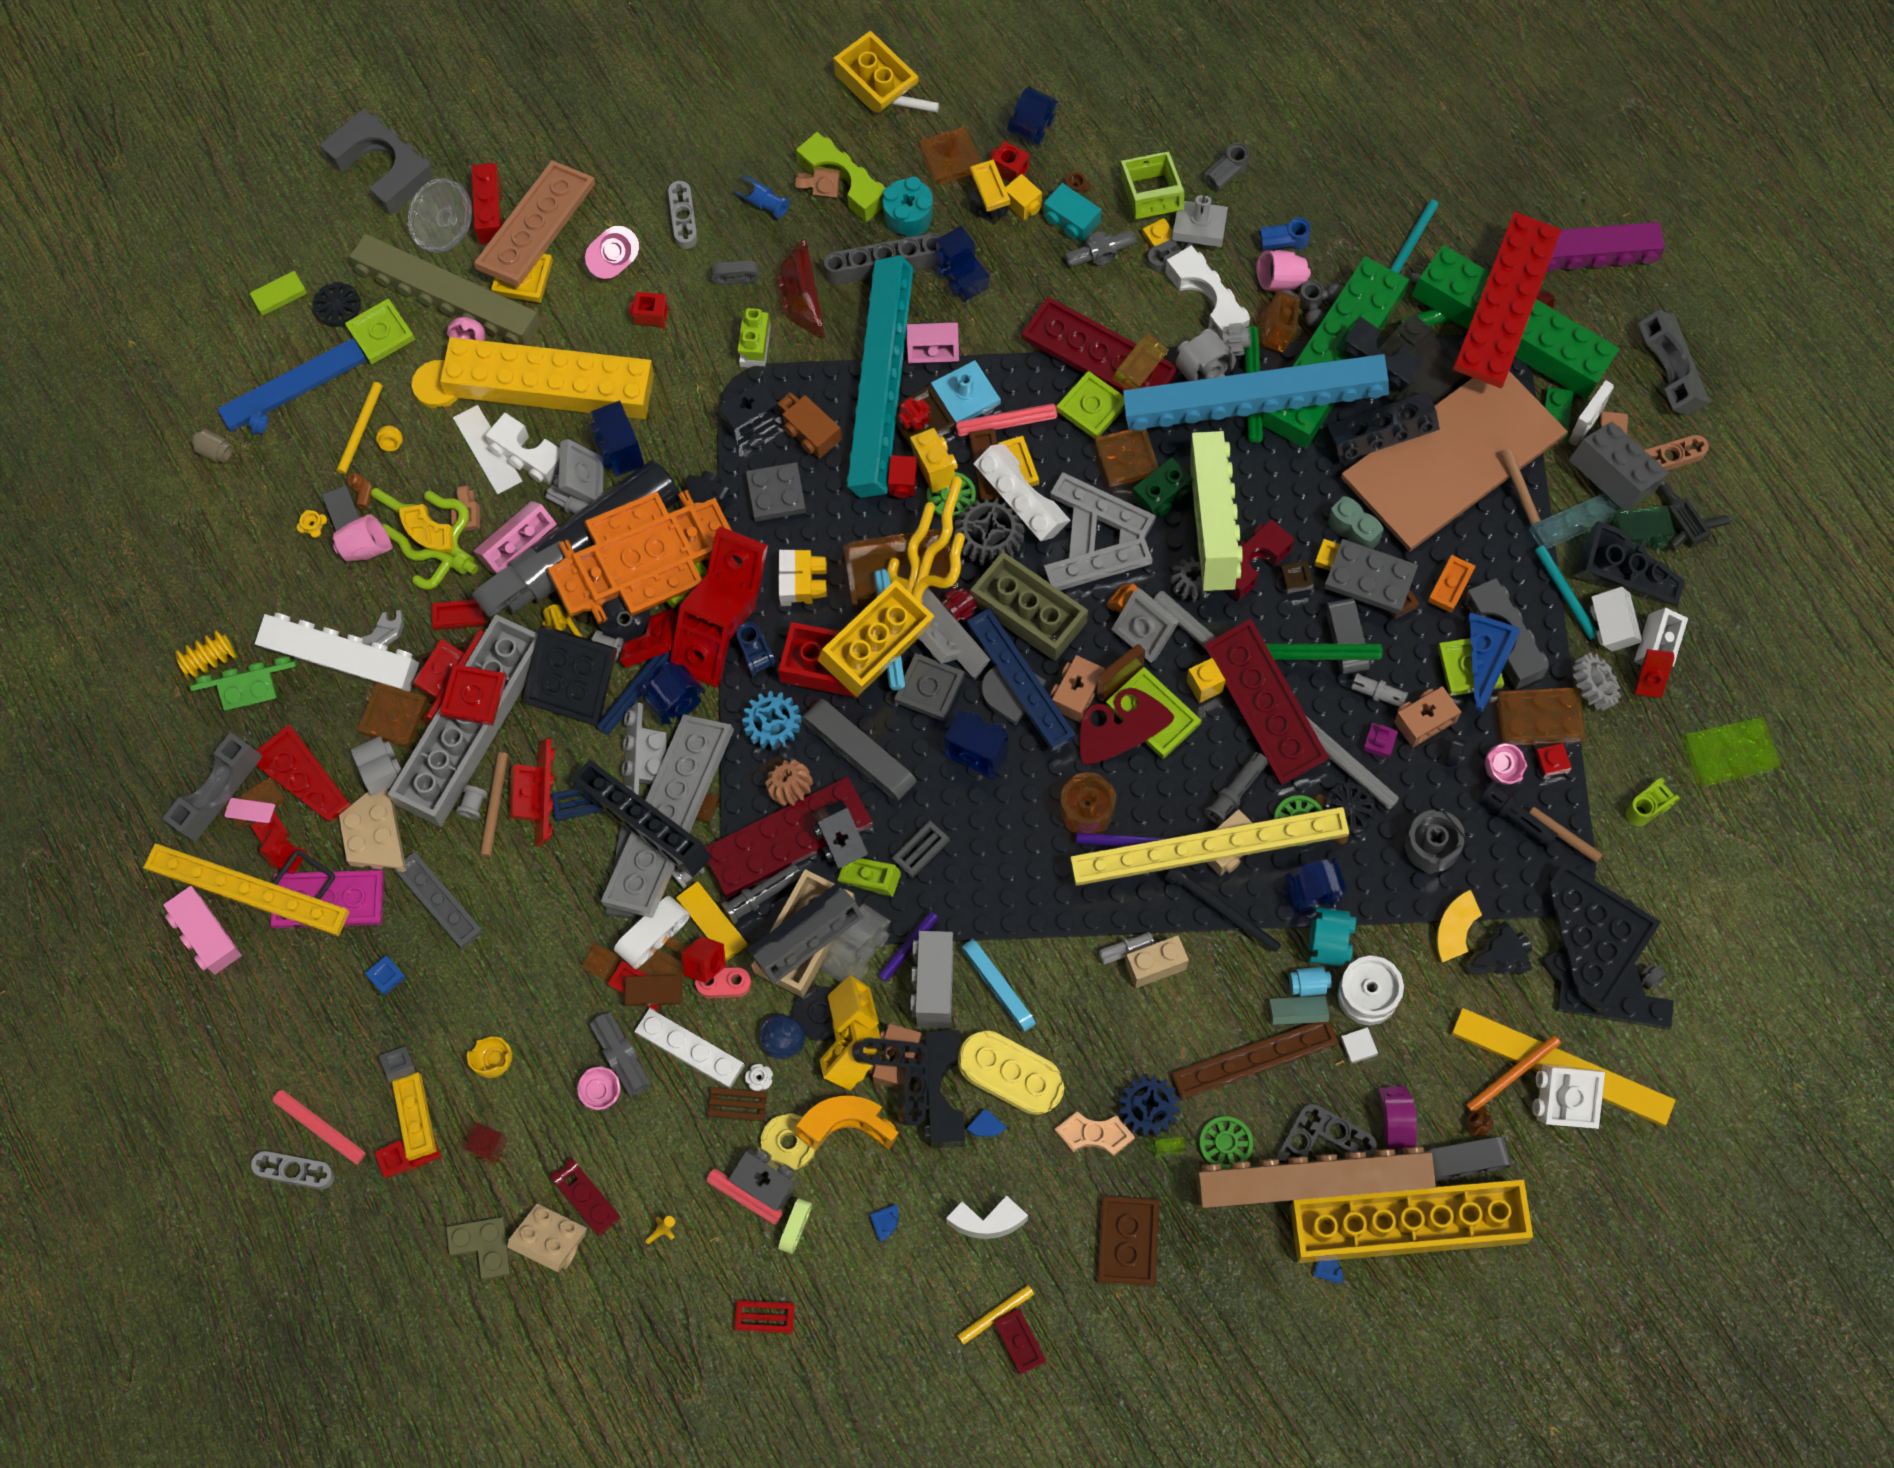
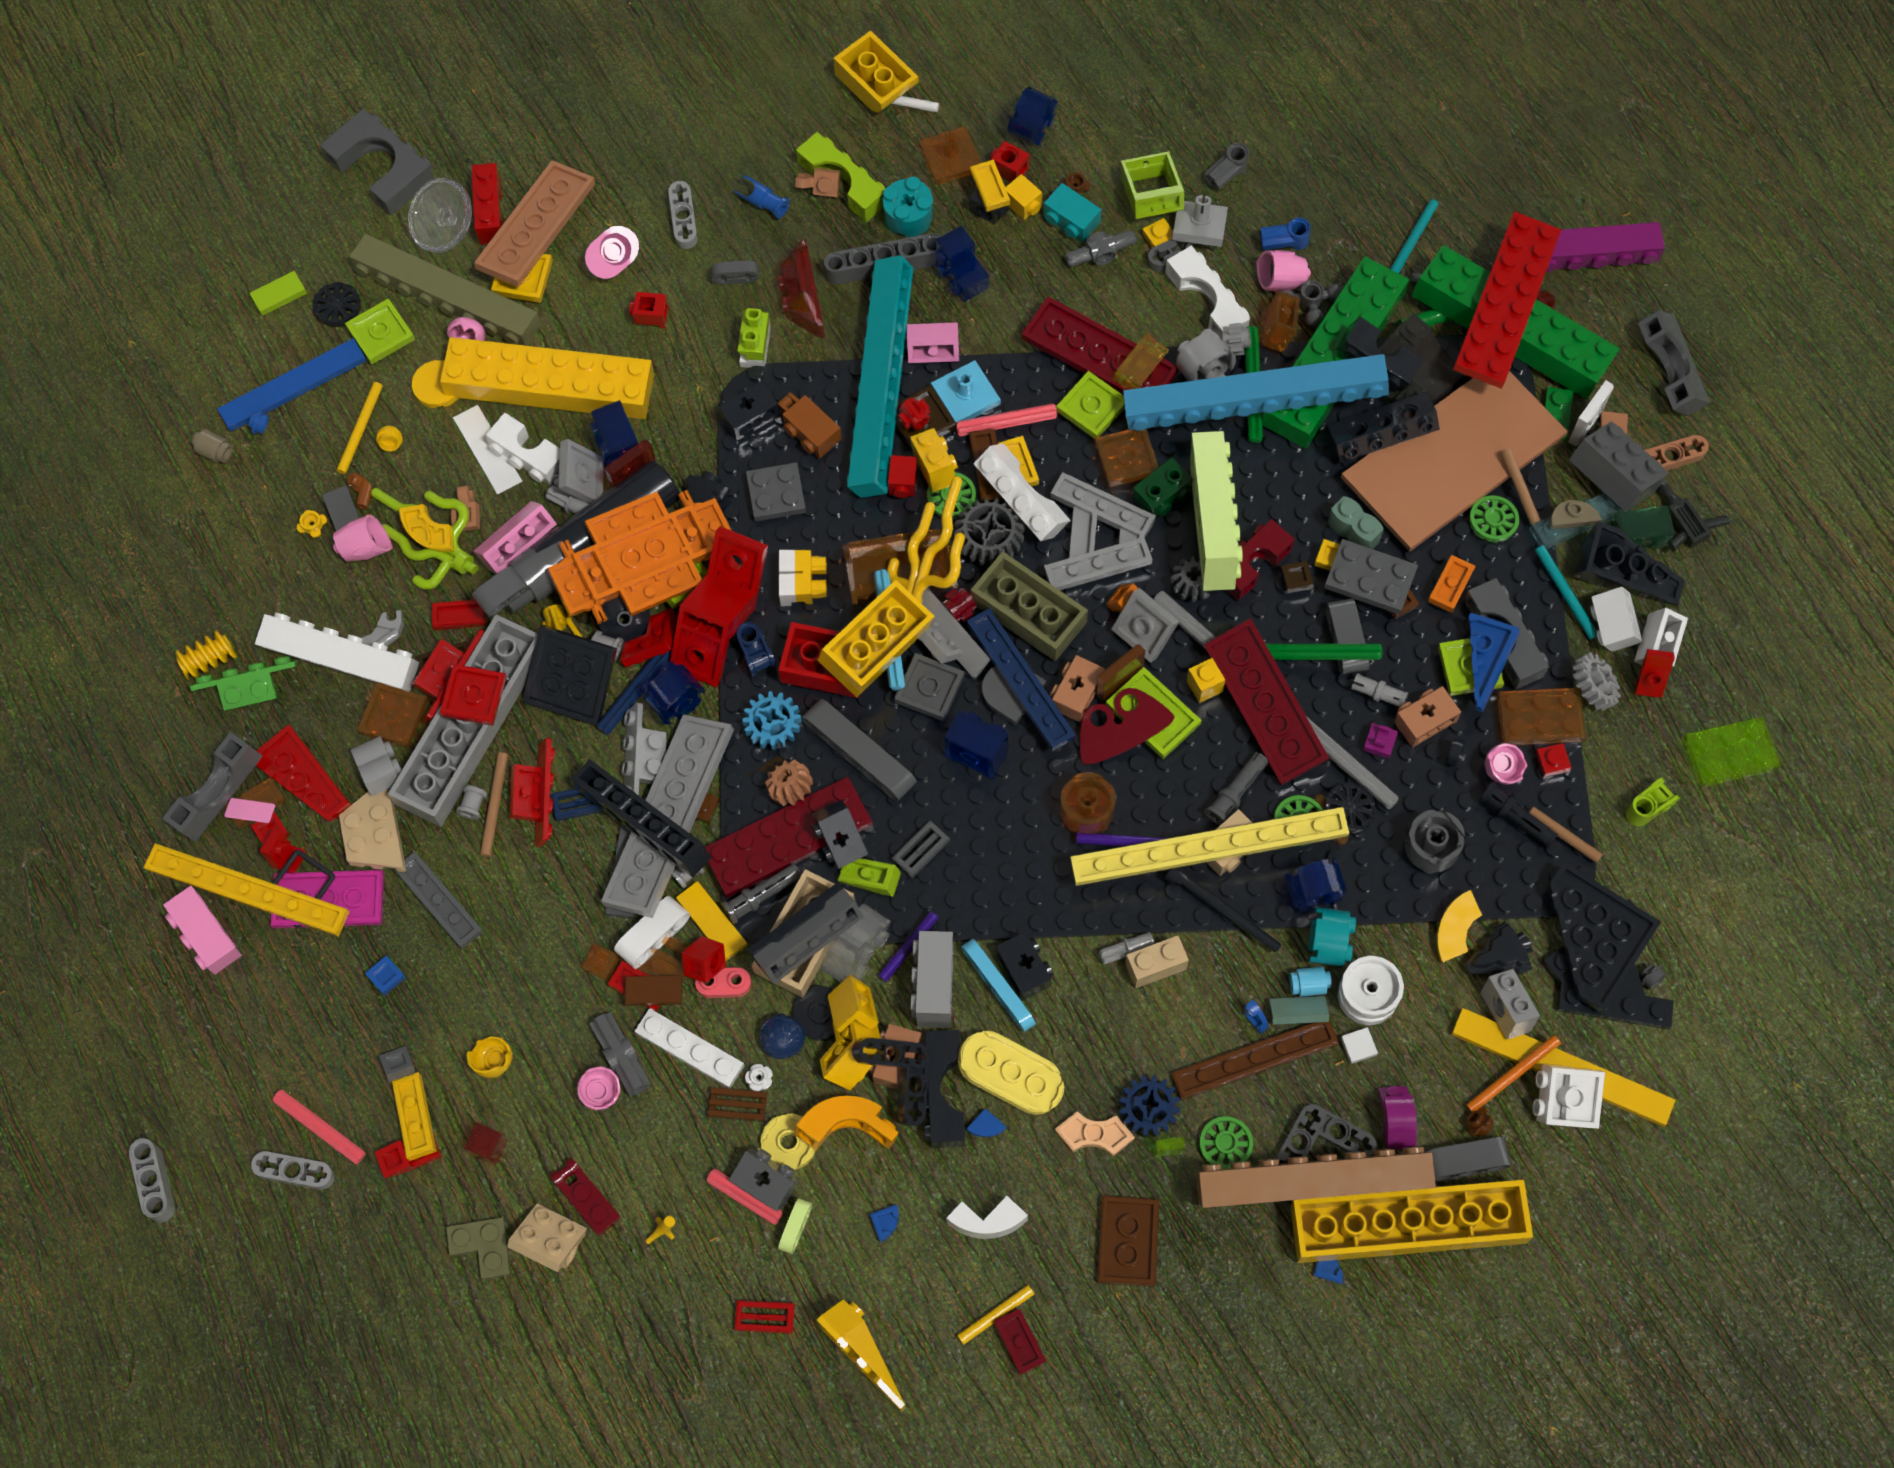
none -> light grey beam [129,1138,175,1223]
none -> clear red tile [605,439,656,488]
none -> yellow wedge [817,1299,905,1412]
none -> black brick [996,931,1054,1001]
none -> blue tile [1243,999,1269,1034]
none -> bright green wheel [1469,495,1519,543]
none -> light grey brick [1481,969,1540,1040]
none -> dark tan plate [1549,500,1602,530]

